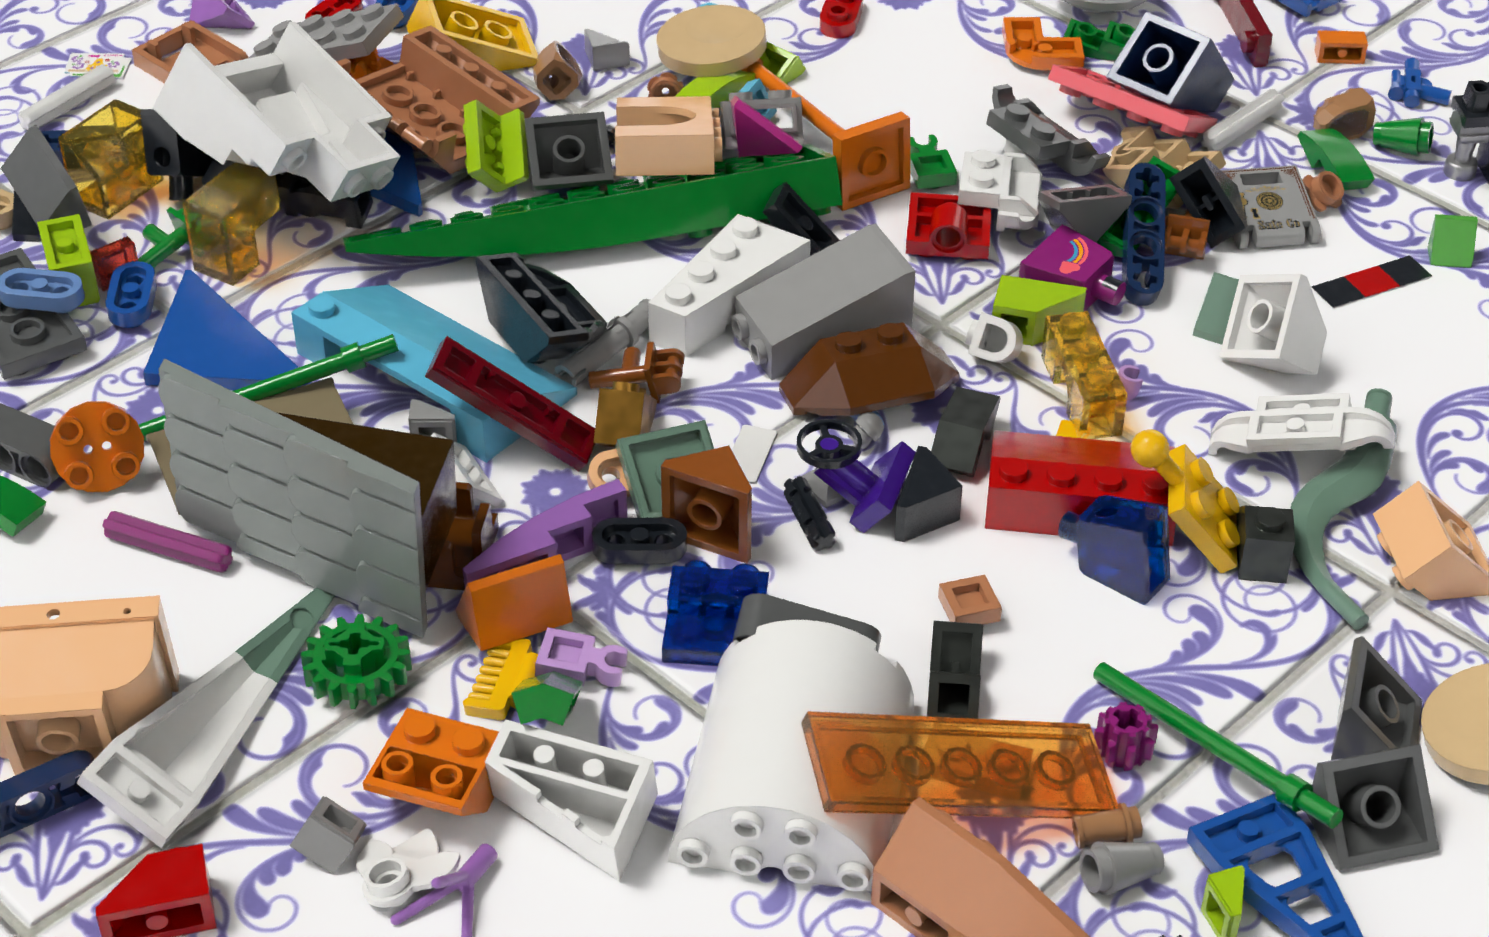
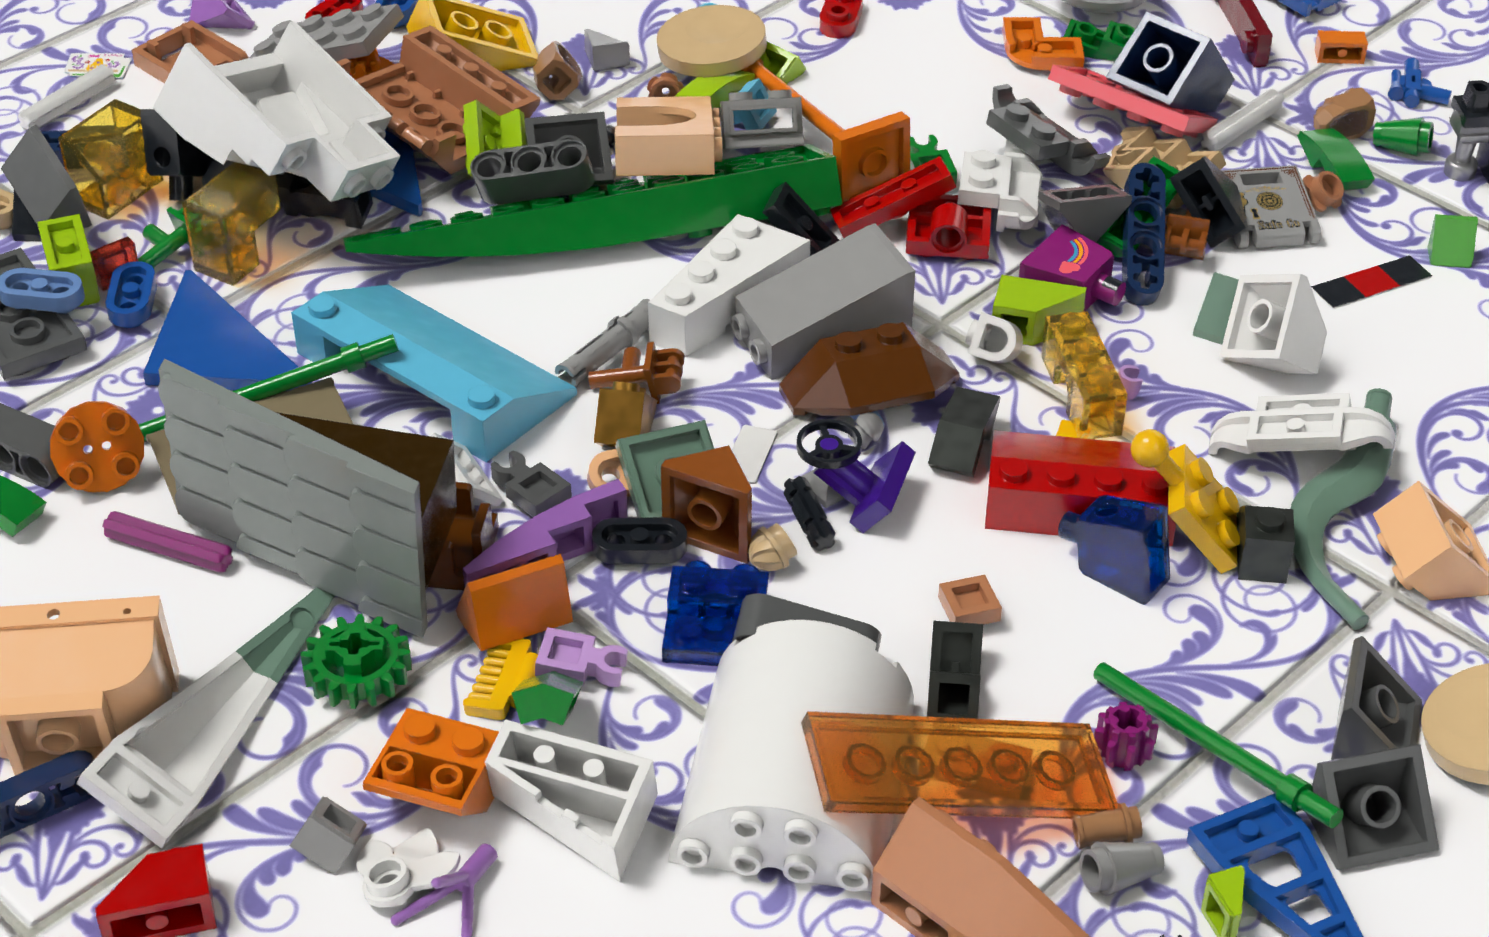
light grey slope [408,399,457,442] -> none
dark red plate [425,336,595,472] -> none
black wedge [476,252,607,364] -> none
dark pink slope [730,95,803,157] -> none
black slope [895,446,963,542] -> none
none -> dark grey beam [470,139,595,205]
none -> dark grey plate [491,450,572,517]
none -> tan plate [748,523,797,571]
none -> red plate [830,156,957,238]

